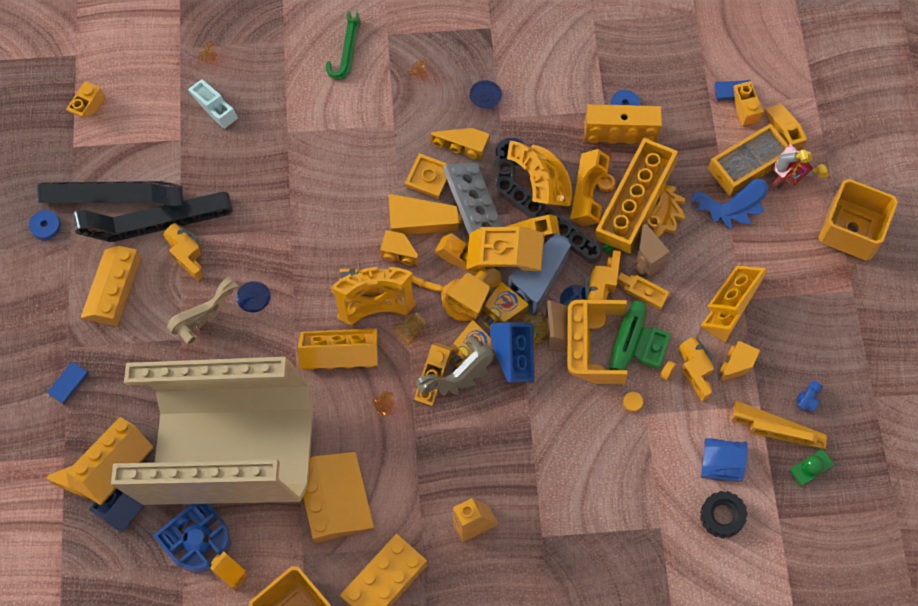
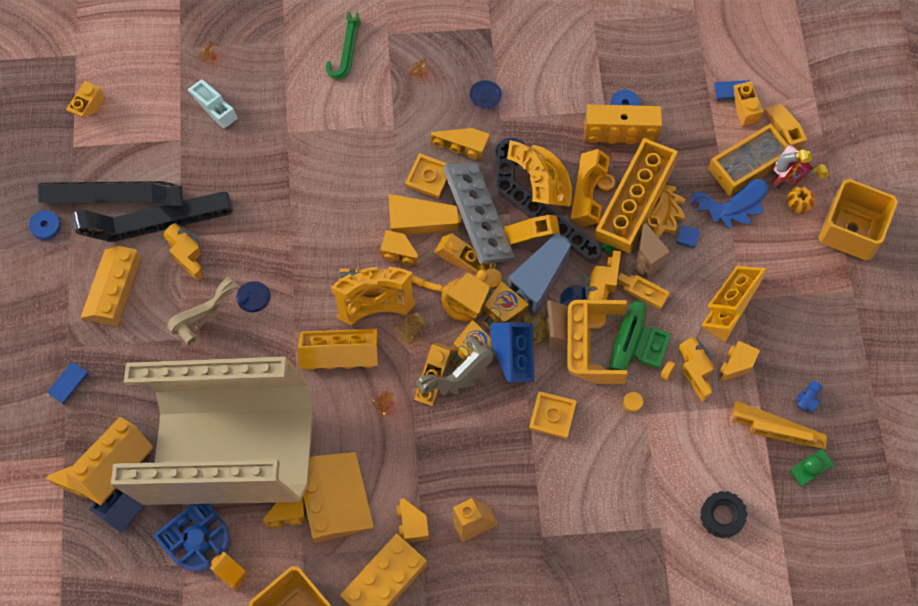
light orange slope [466,227,544,271] -> none
blue slope [700,438,748,482] -> none
none -> light orange slope [263,497,306,529]
none -> light orange slope [396,498,429,543]
none -> light orange plate [529,391,577,440]
none -> blue tile [676,225,700,249]
none -> light orange piece [787,186,815,214]

